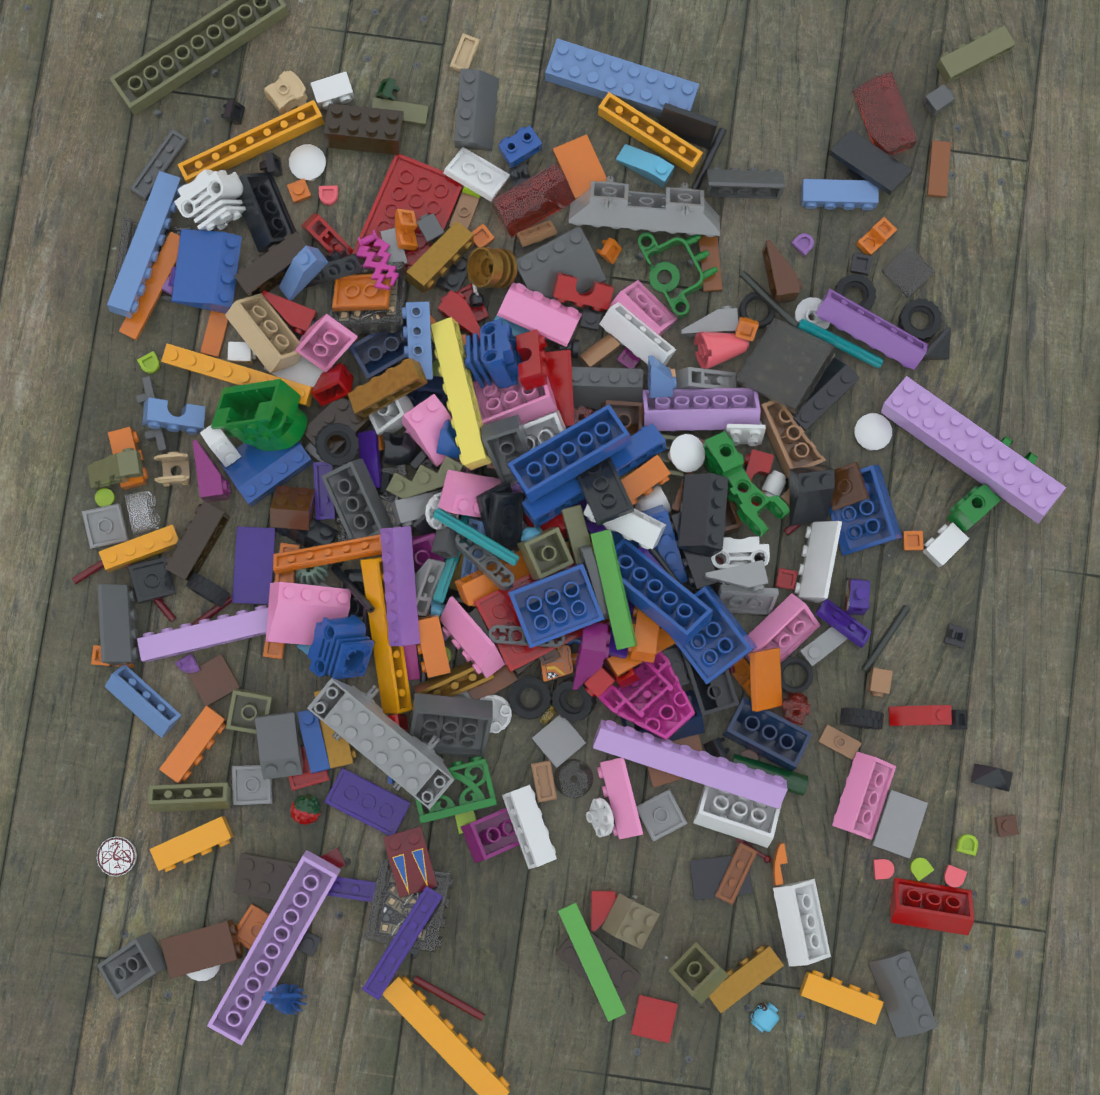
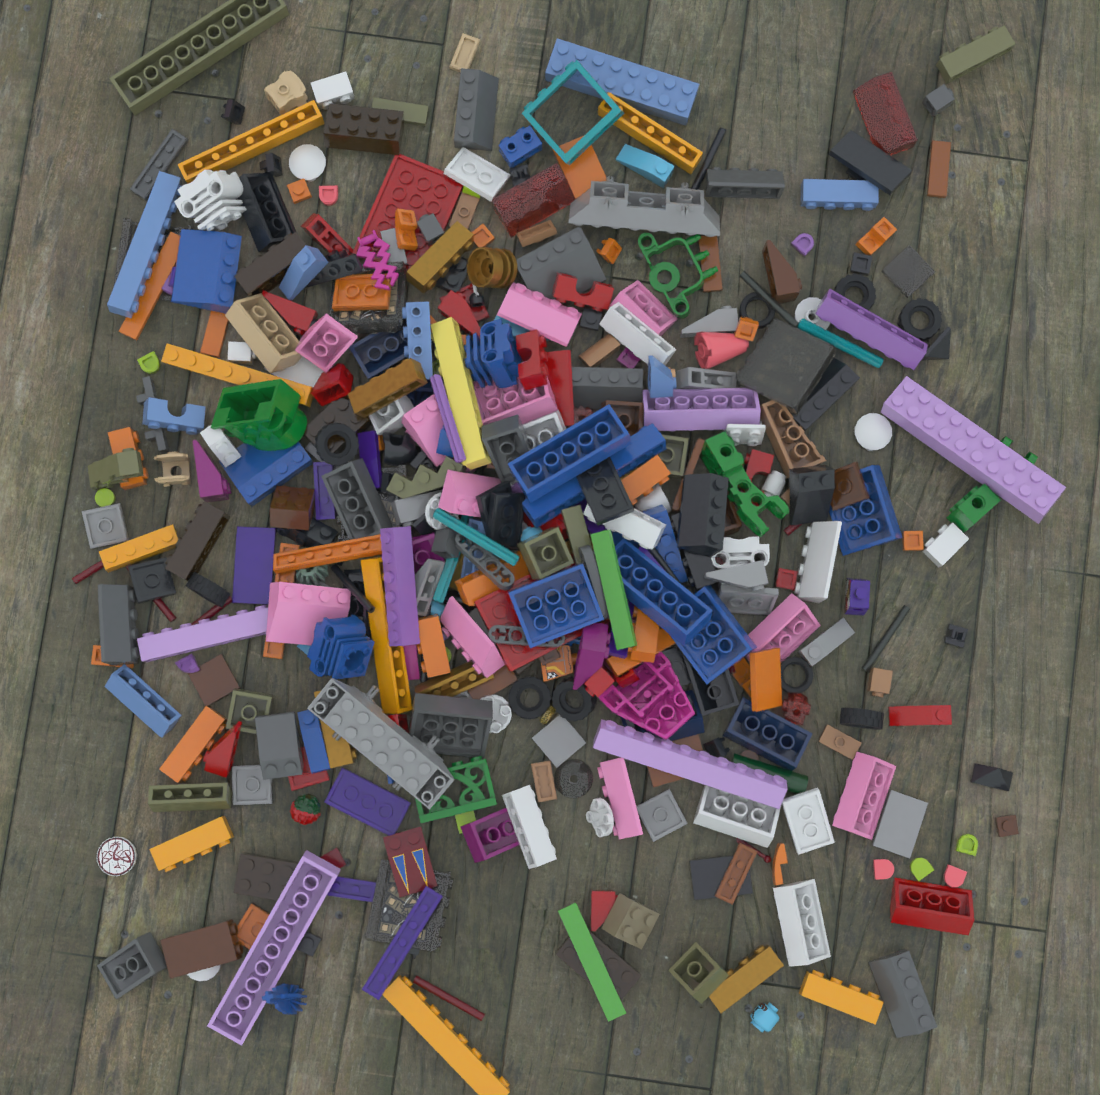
clear brick [125,491,161,535] -> none
dark green tile [376,77,400,100] -> none
black wheel [559,339,580,359] -> none
red tile [631,994,678,1043] -> none
black tile [659,103,719,149] -> none
white dish [668,434,705,473] -> none
dark purple tile [815,599,871,648] -> none
black plate [950,710,968,730] -> none
none -> red slope [203,721,242,778]
none -> medium lavender axle [430,374,466,463]
none -> teal window [522,60,624,165]
none -> white tile [782,787,835,855]

